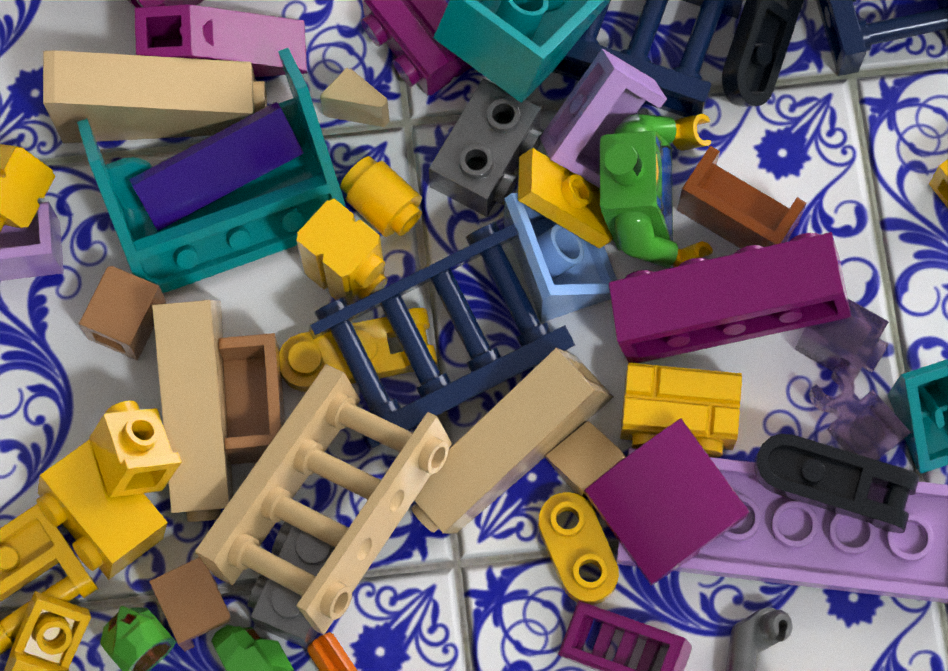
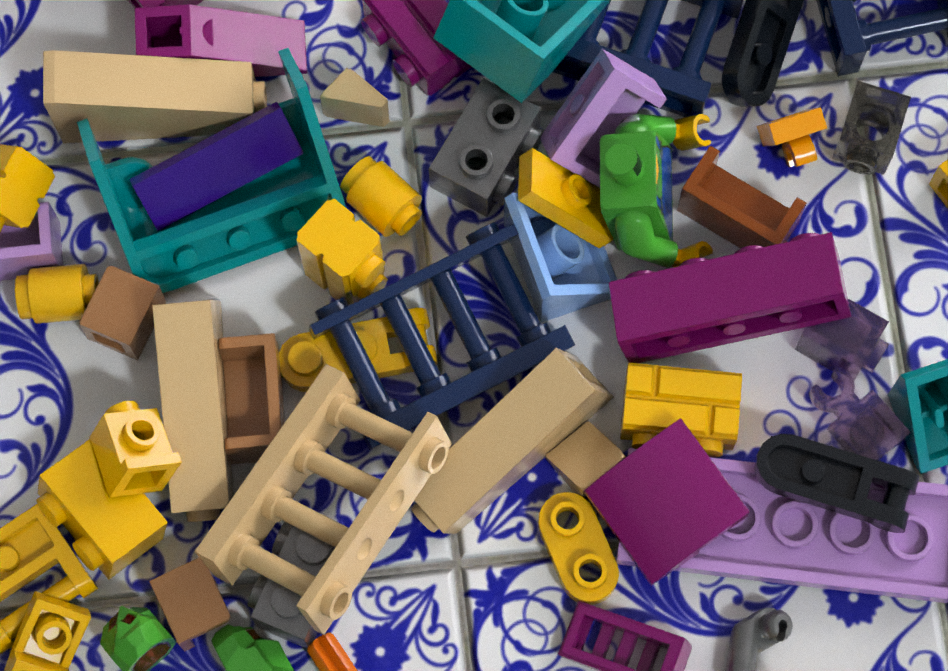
none -> yellow brick [15,263,99,324]
none -> light orange tile [757,107,827,167]
none -> clear smoke brick [832,81,911,175]

